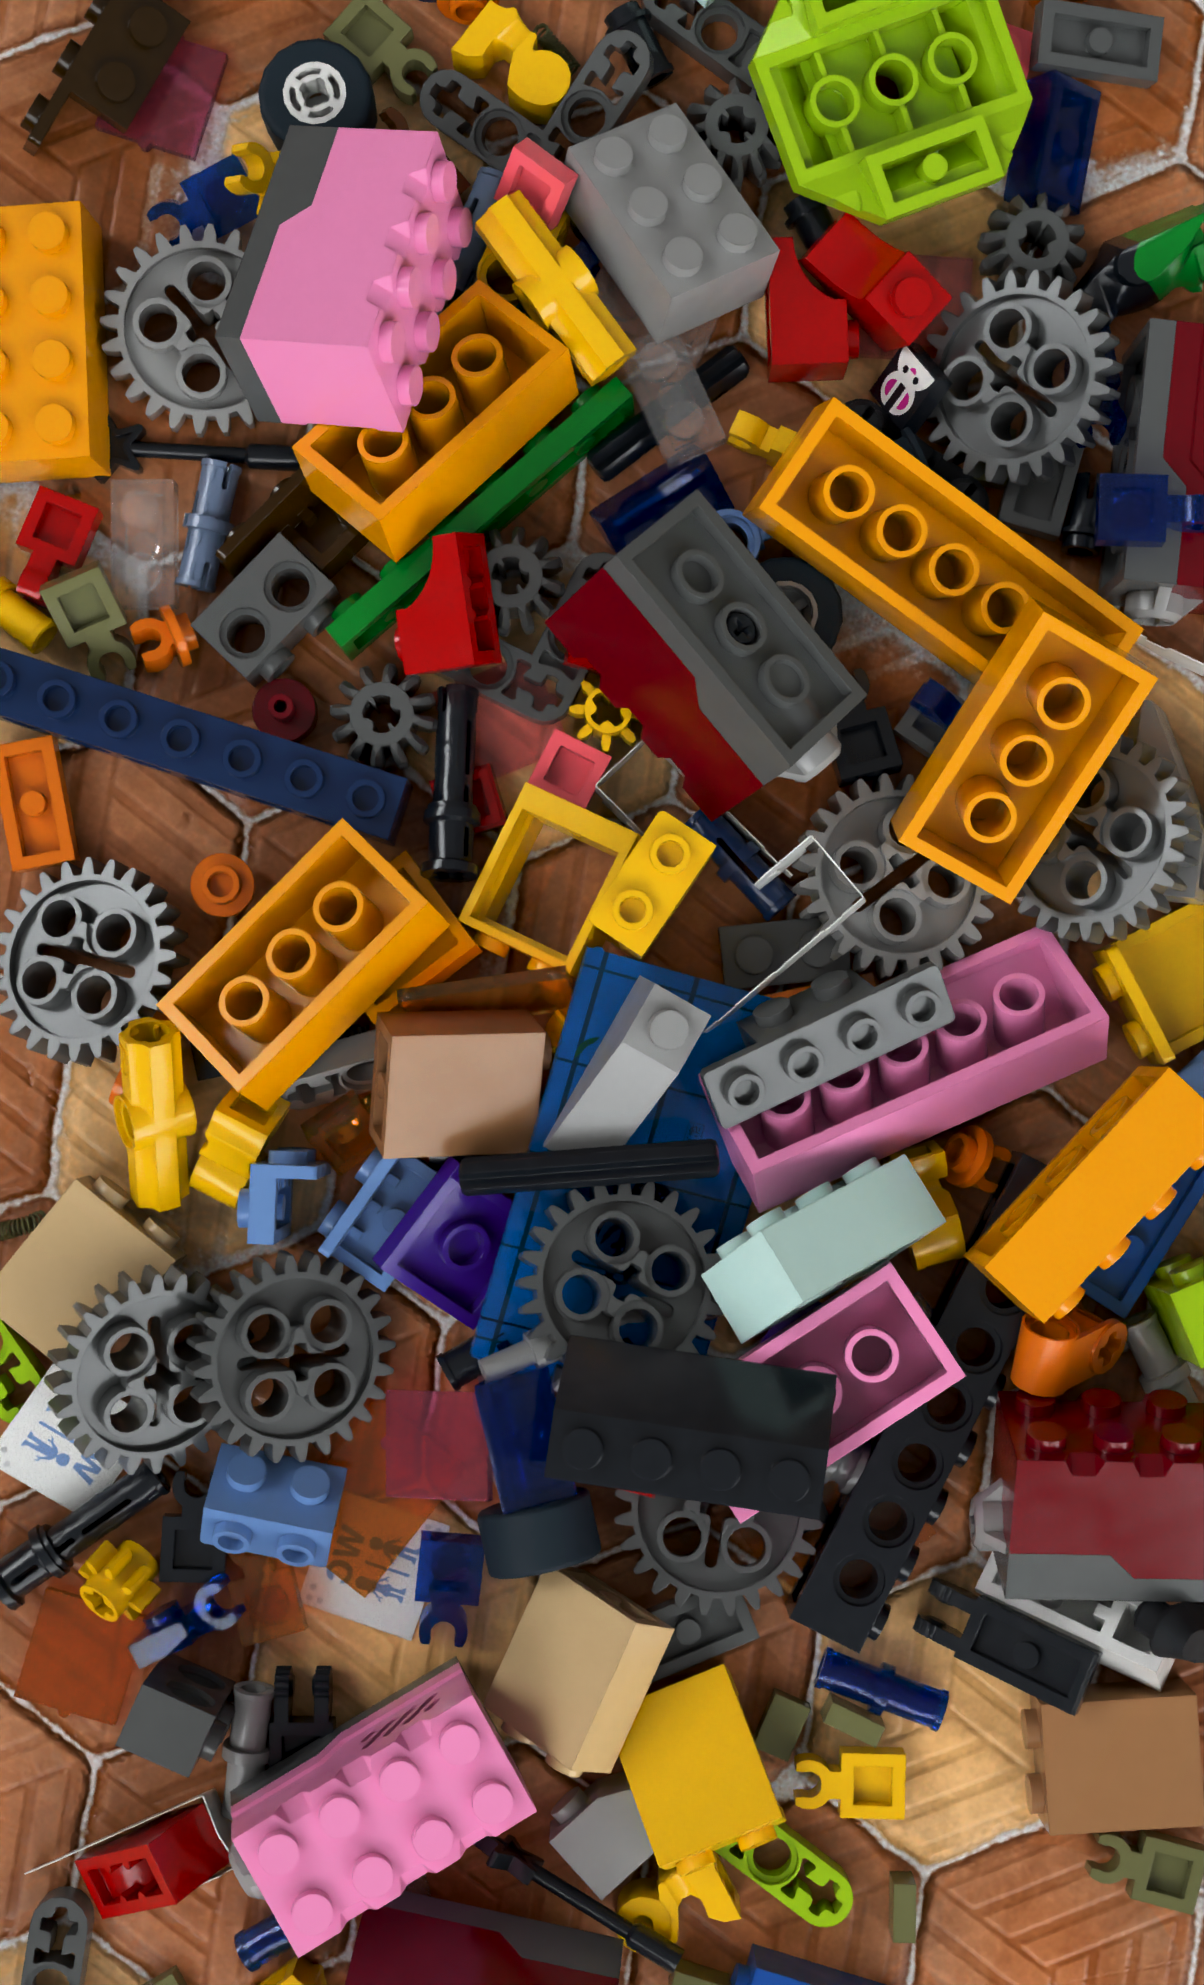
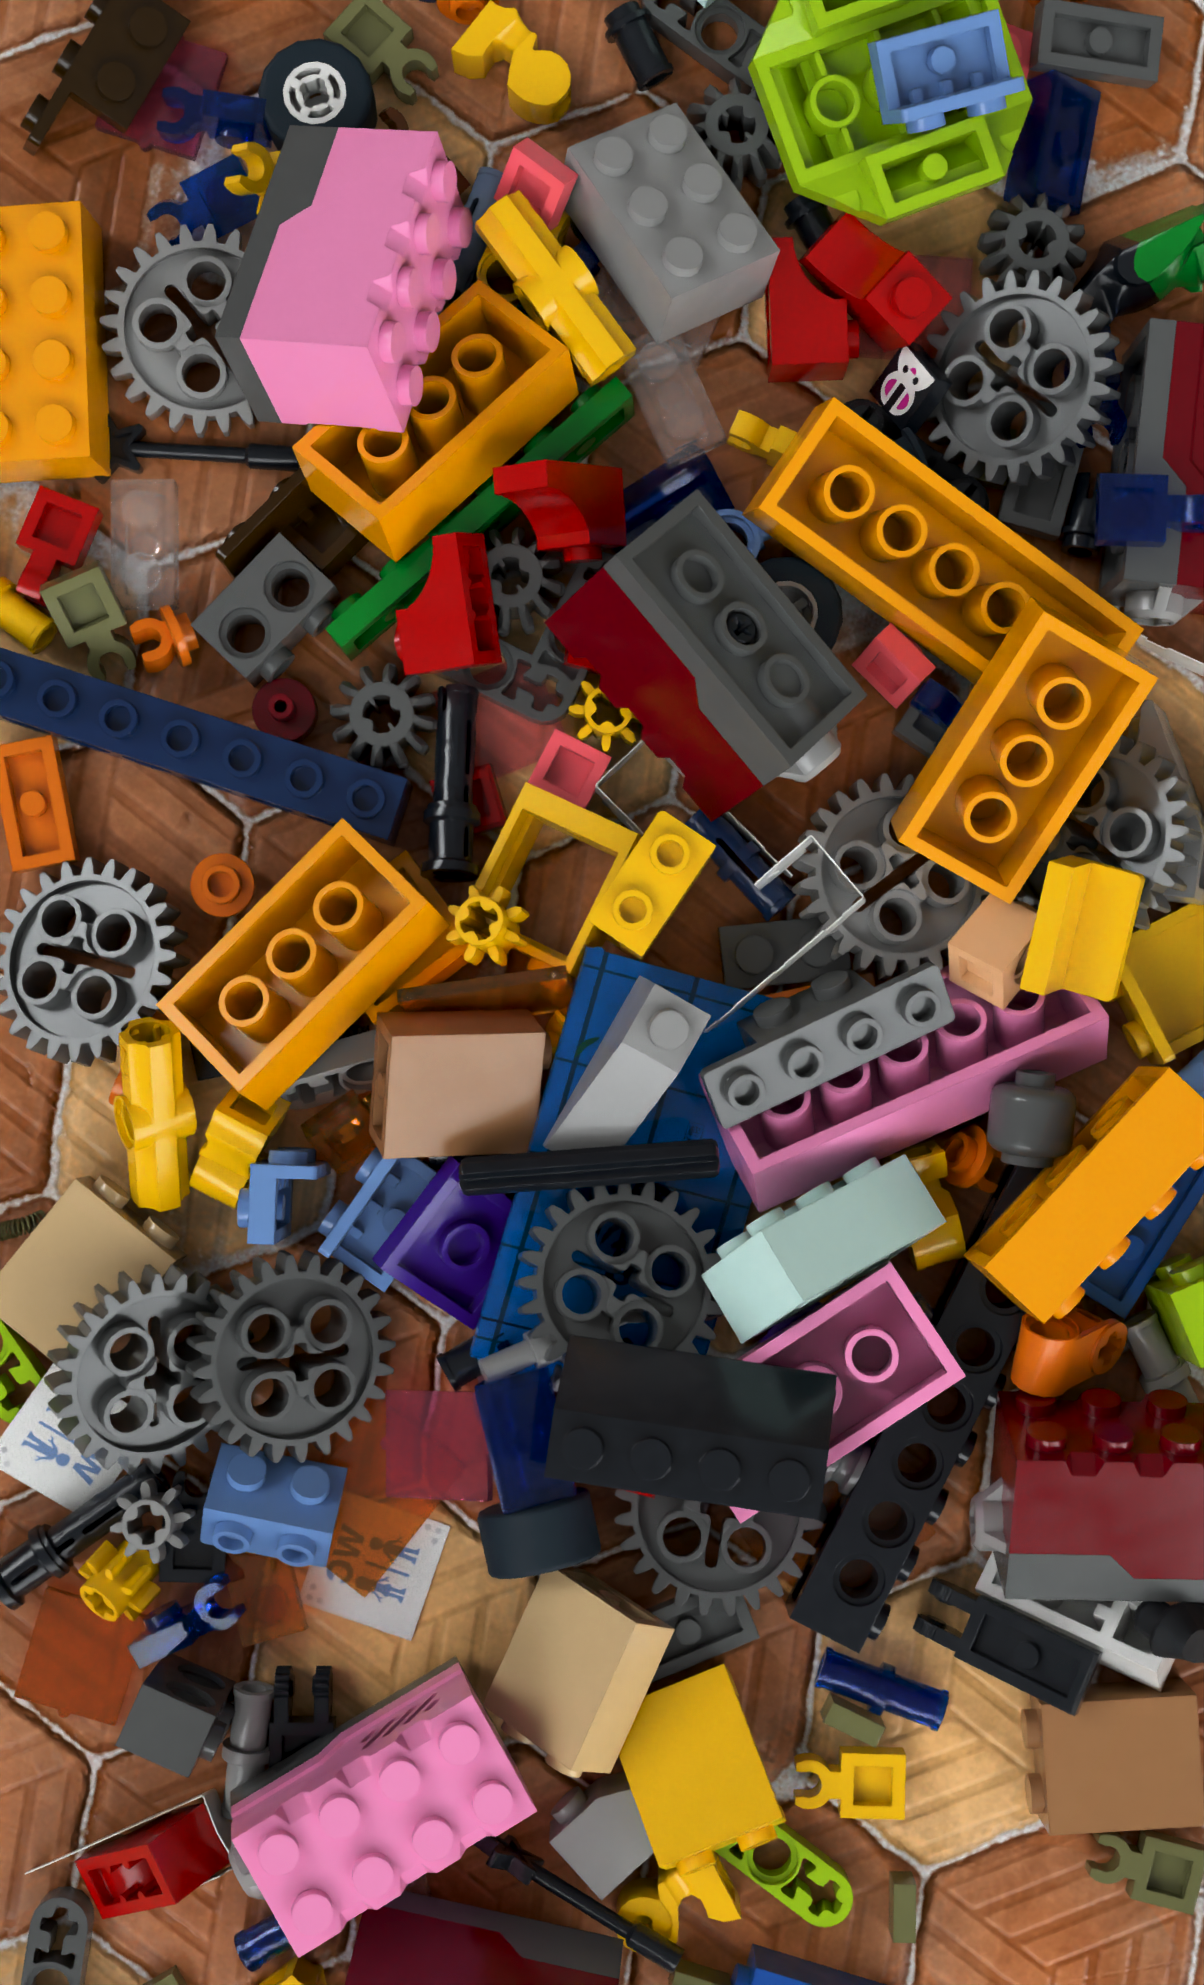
sand blue pin [175,458,242,593] -> none
clear blue plate [414,1530,484,1647] -> none
dark grey beam [420,30,654,172] -> none
olive leg [533,23,581,76] -> none
black axle [587,345,750,482] -> none
olive piece [753,1688,811,1762] -> none
black plate [832,668,903,788] -> none
none -> light grey gear [110,1478,197,1564]
none -> clear blue plate [156,86,272,149]
none -> yellow gear [446,885,530,967]
none -> red arch [493,459,627,563]
none -> coral plate [852,623,937,709]
none -> medium blue bracket [867,9,1026,134]
none -> light nougat brick [948,893,1037,1010]
none -> dark grey head [986,1069,1077,1168]
none -> yellow panel [1019,855,1145,1002]

